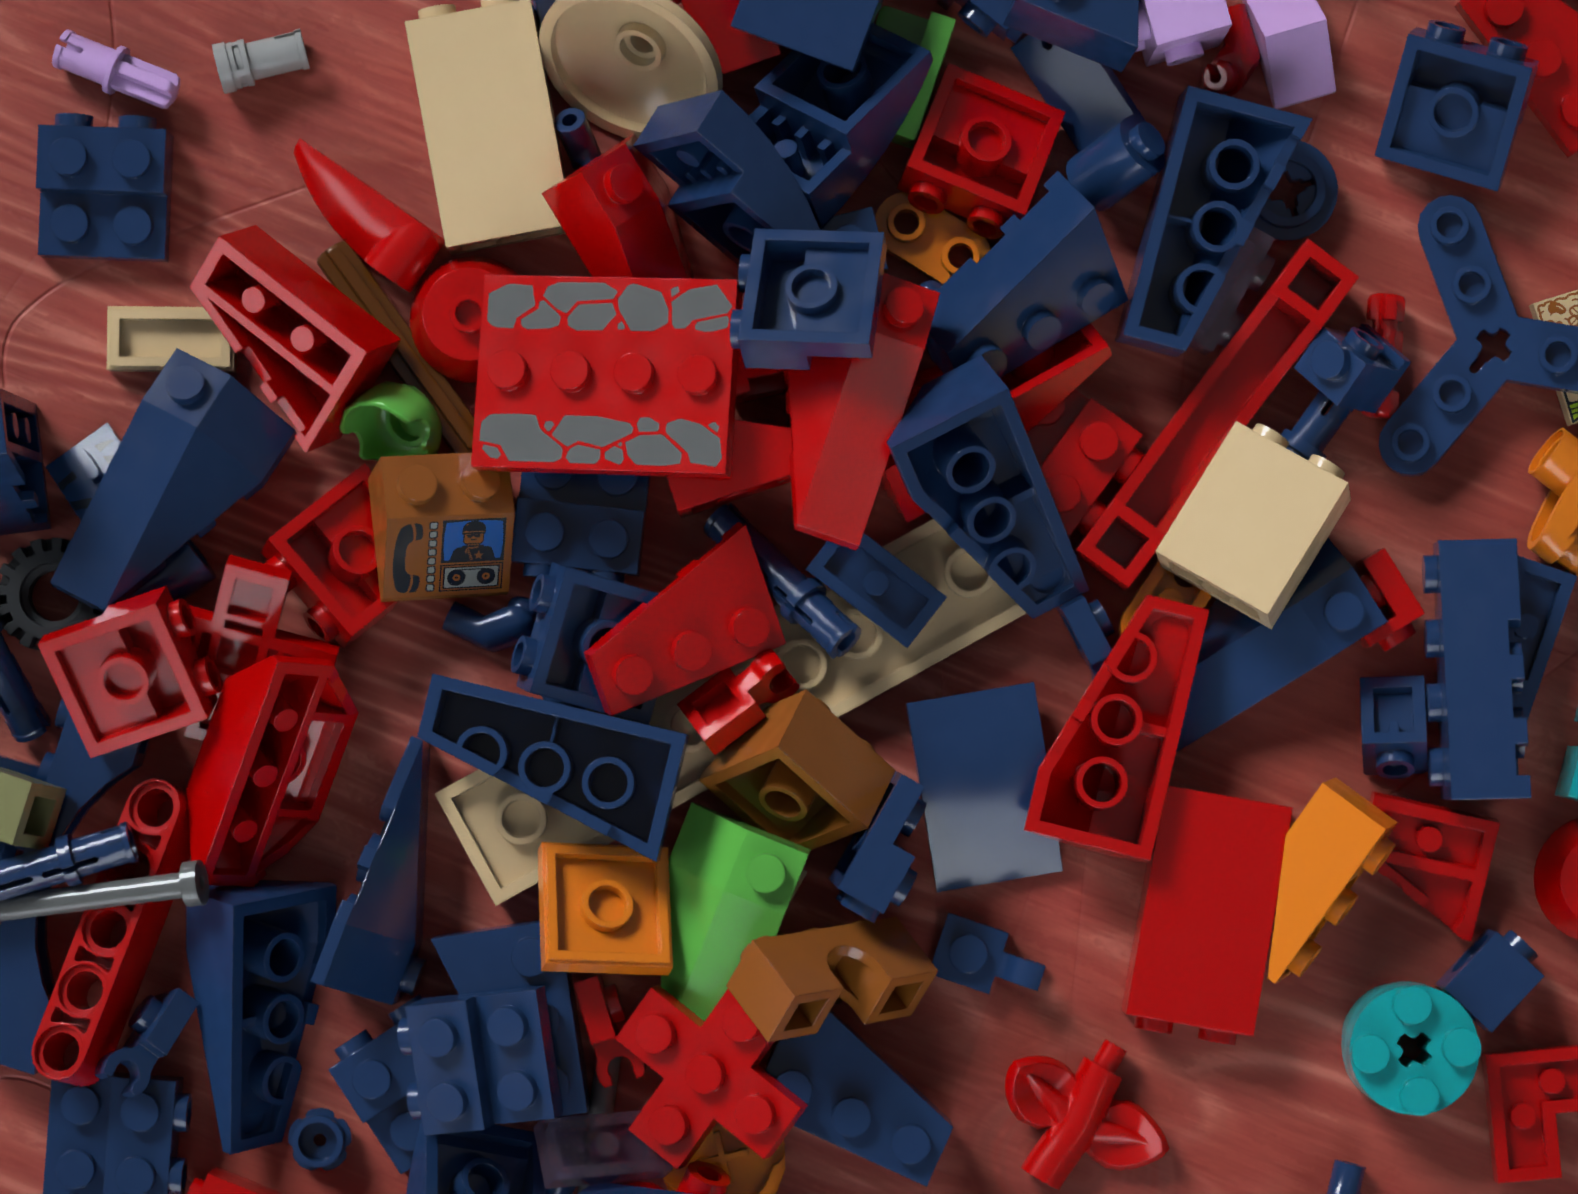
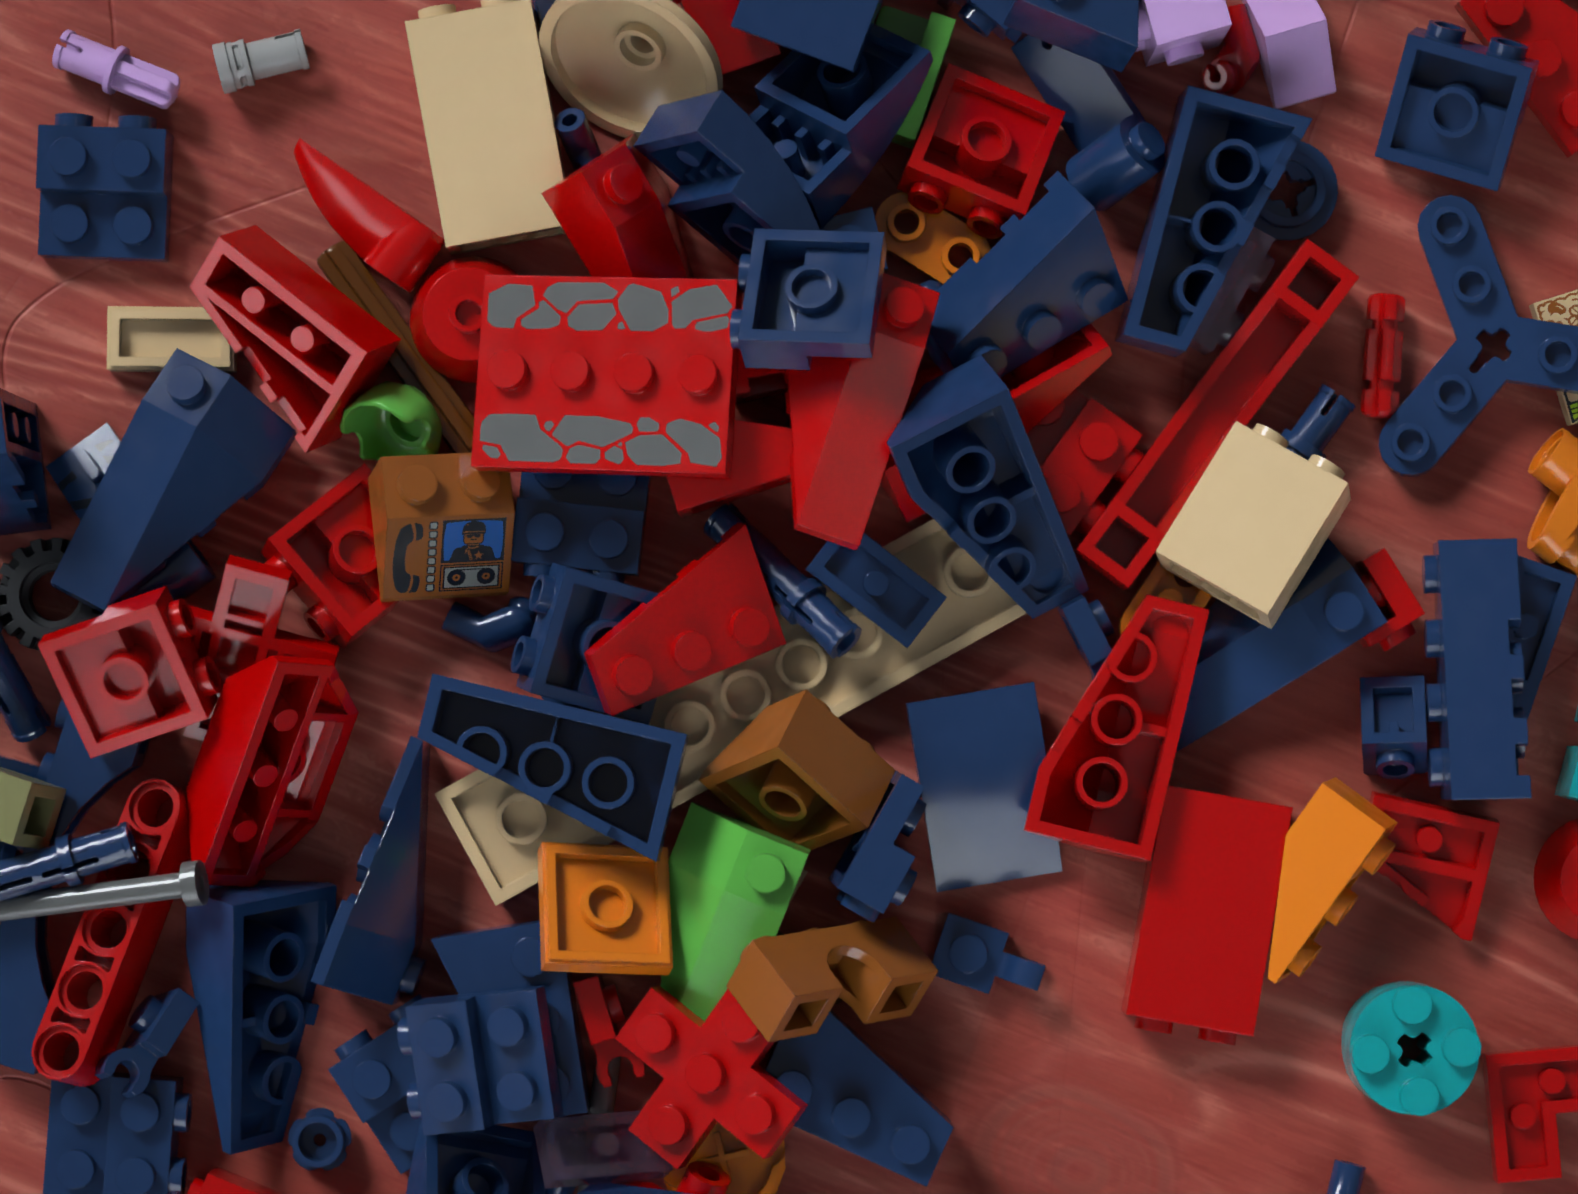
red plate [677,649,800,755] -> none
red plant [1005,1039,1170,1190] -> none
dark blue brick [1294,323,1411,413] -> none
dark blue brick [1435,929,1544,1033] -> none

